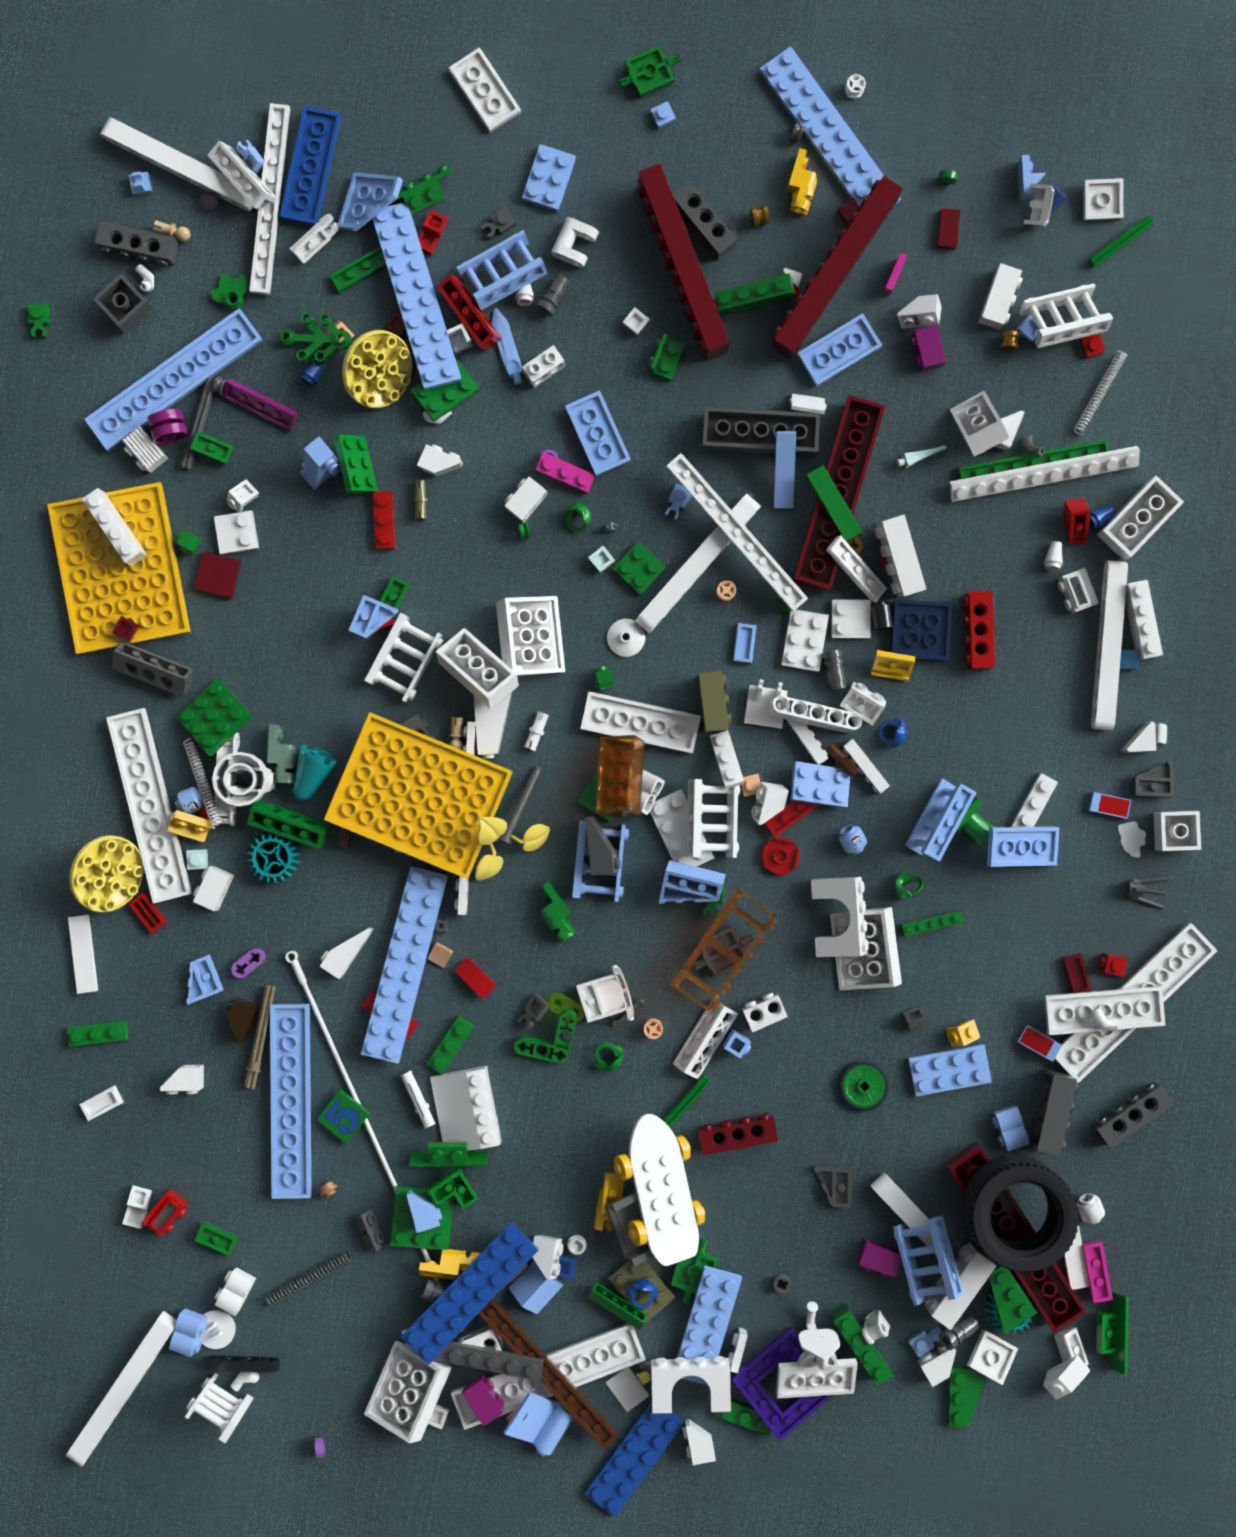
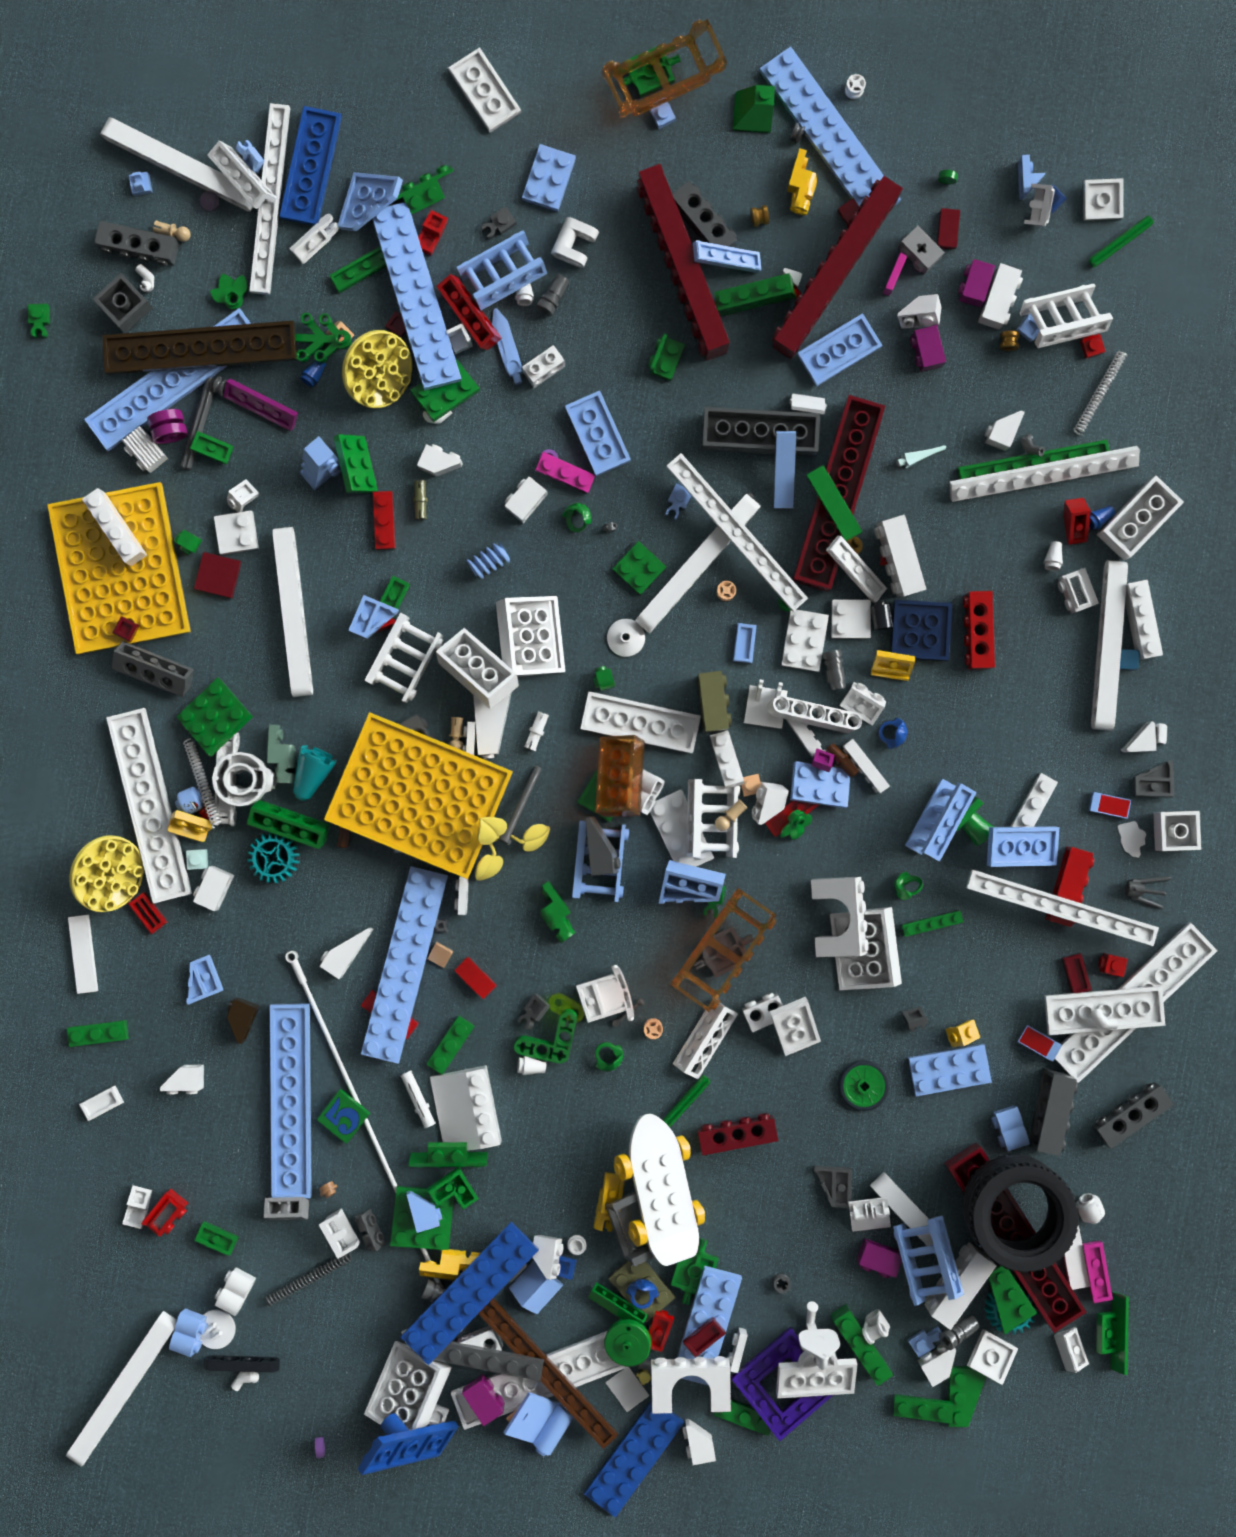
white fence [185,1373,254,1443] -> none
medium lavender beam [231,948,266,978] -> none
dark tan axle [245,985,276,1089] -> none
green bush [518,521,531,540] -> none
light aqua plate [588,546,615,573] -> none
white plate [623,307,650,336] -> none
light blue brick [723,1029,751,1059] -> none
red tile [761,837,800,875] -> none
light blue head [838,825,867,854] -> none
white slope [949,391,1009,457] -> none
white slope [1043,1355,1090,1400] -> none
none -> dark brown plate [102,320,297,375]
none -> light grey brick [264,1197,309,1221]
none -> white beam [273,527,313,697]
none -> white window [319,1208,360,1259]
none -> blue plate [358,1413,459,1475]
none -> light blue piece [466,542,510,579]
none -> white cone [517,1056,546,1075]
none -> clear orange windscreen [602,19,727,118]
none -> green wheel [604,1319,651,1367]
none -> red plate [648,1310,674,1352]
none -> dark red tile [683,1317,726,1358]
none -> light blue tile [693,240,761,273]
none -> tan pin [715,799,747,831]
none -> green slope [733,85,775,133]
none -> white plate [770,997,821,1056]
none -> green plate [780,810,812,840]
none -> magenta plate [811,748,834,772]
none -> white hinge [848,1197,891,1232]
none -> green plate [893,1394,954,1424]
none -> light grey brick [898,226,945,274]
none -> magenta brick [958,259,995,307]
none -> white plate [966,870,1159,946]
none -> red brick [1045,846,1094,927]

